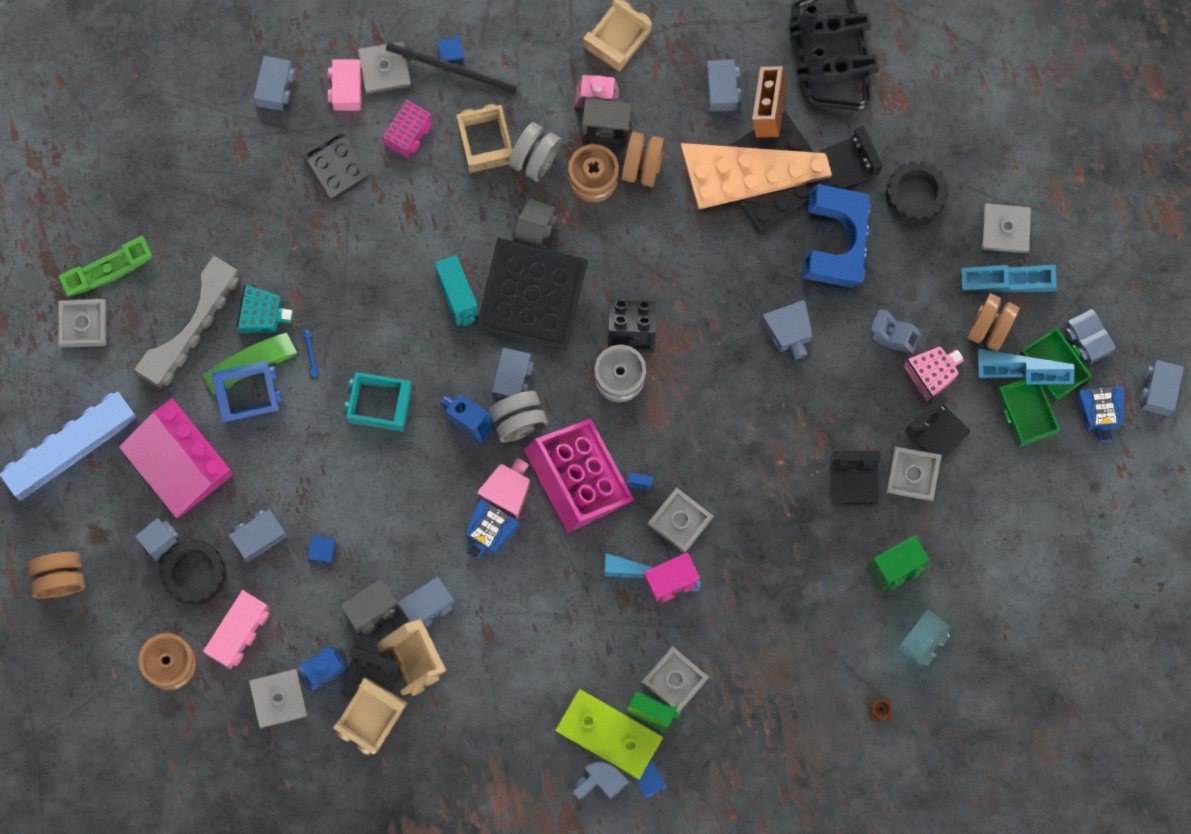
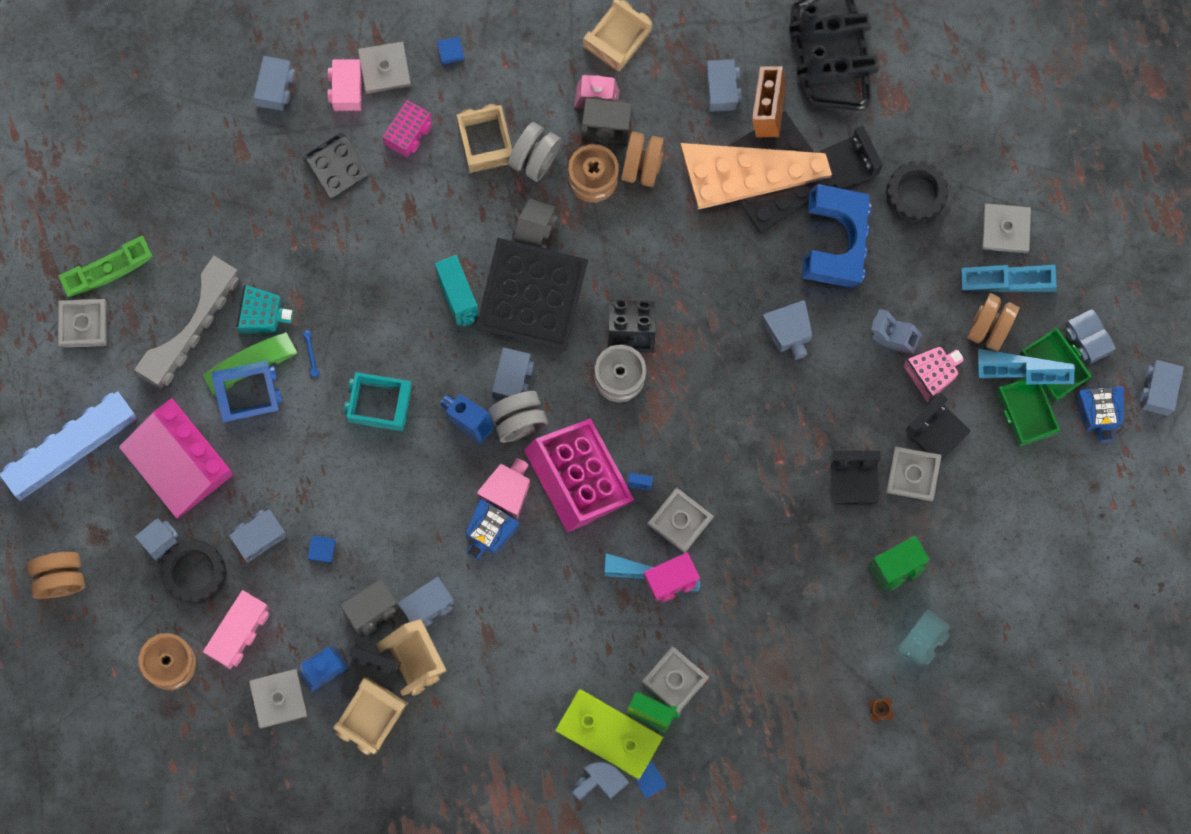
black bar [385,42,518,93] -> none

